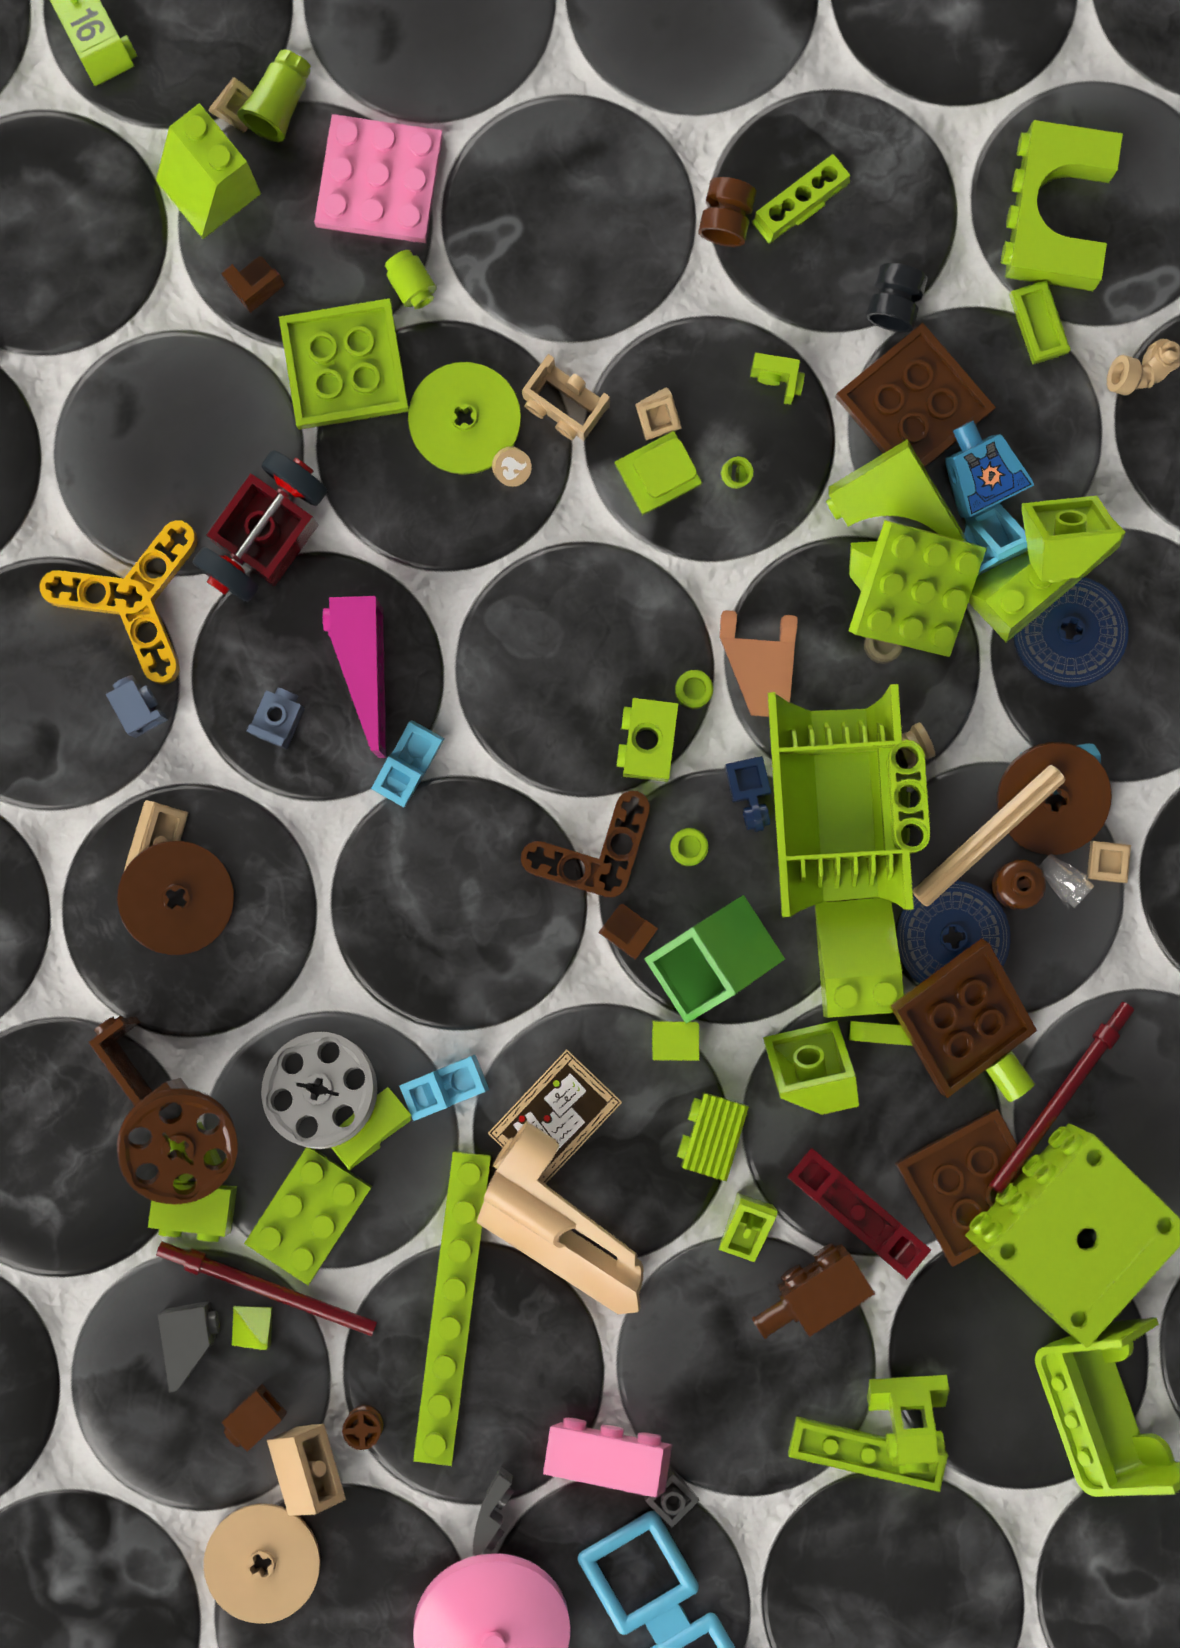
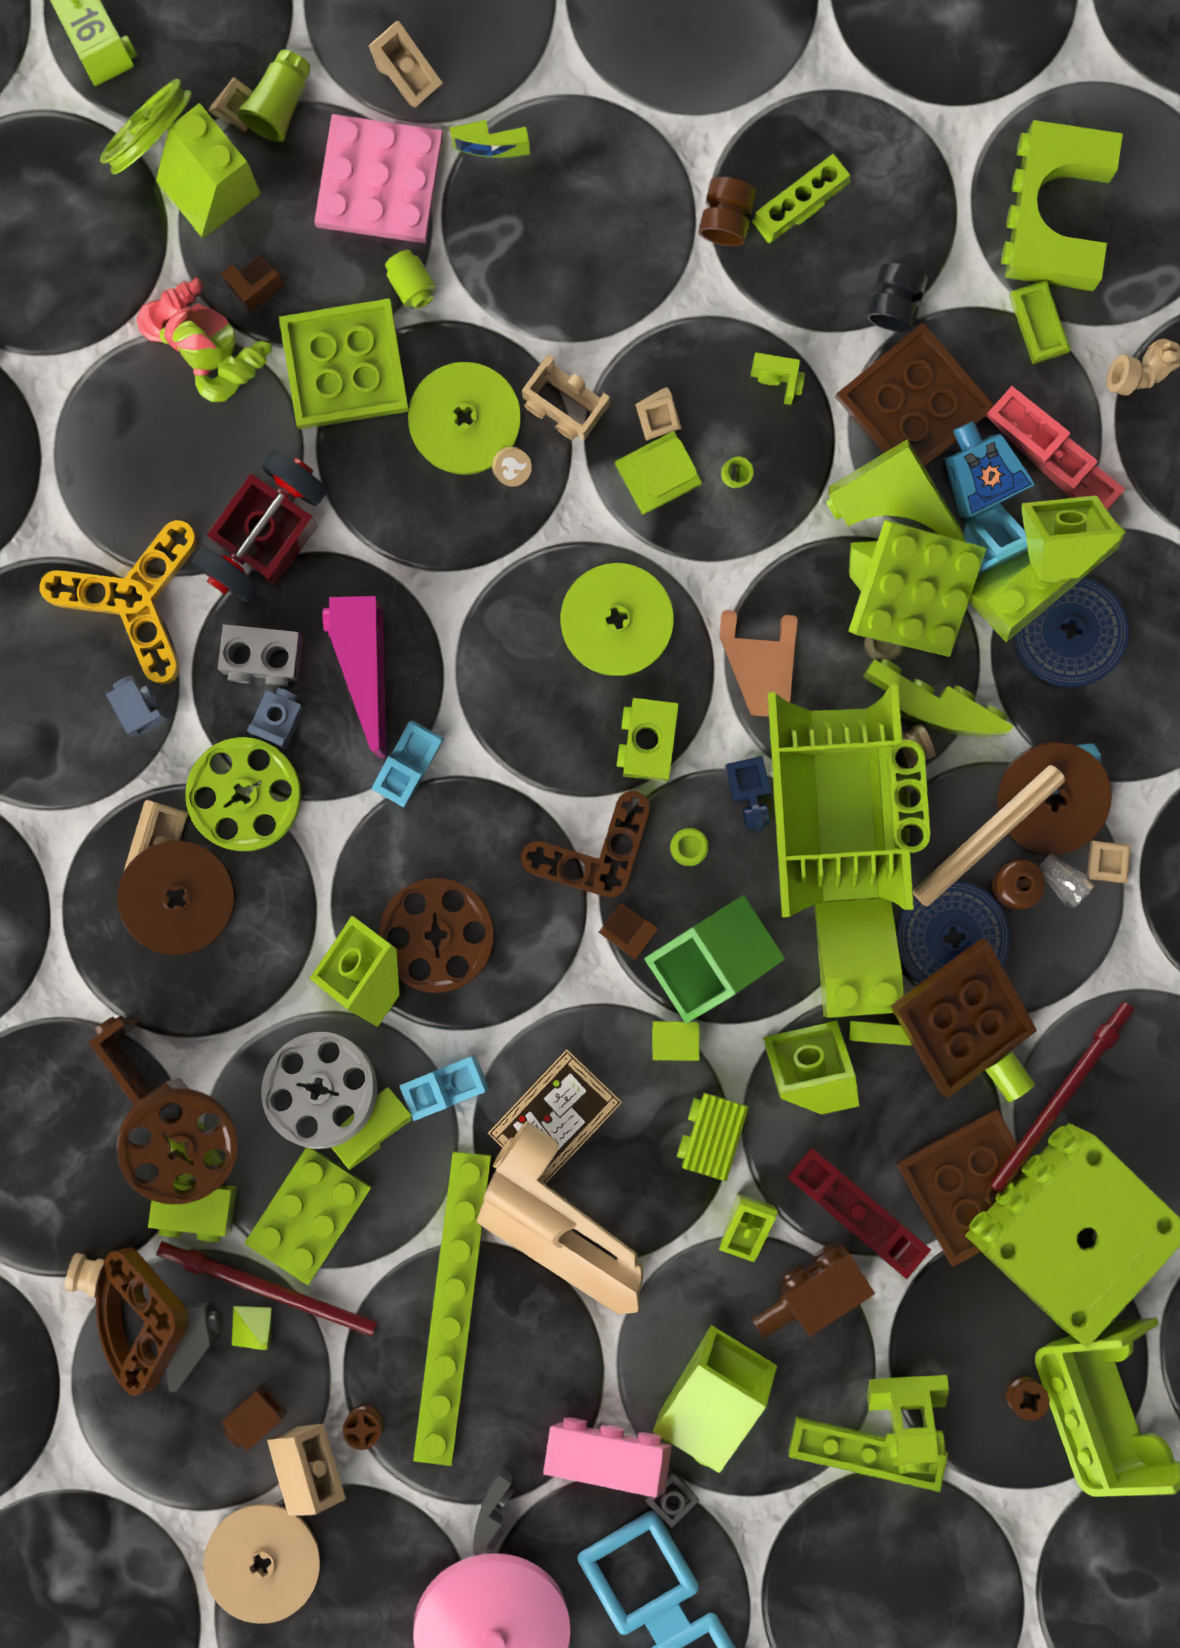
lime tile [675,670,713,709] -> none
none -> tan wheel [65,1253,105,1298]
none -> reddish brown beam [96,1247,189,1396]
none -> lime wedge [100,79,192,174]
none -> hair [136,277,272,403]
none -> lime wedge [185,737,301,851]
none -> light grey brick [218,624,304,687]
none -> lime slope [309,916,399,1027]
none -> tan slope [368,21,442,107]
none -> reddish brown wedge [379,878,494,993]
none -> lime slope [449,120,530,158]
none -> lime piece [560,563,673,676]
none -> slope [653,1325,777,1473]
none -> lime slope [862,659,1014,737]
none -> coral slope [987,386,1125,511]
none -> reddish brown wheel [1006,1376,1050,1421]

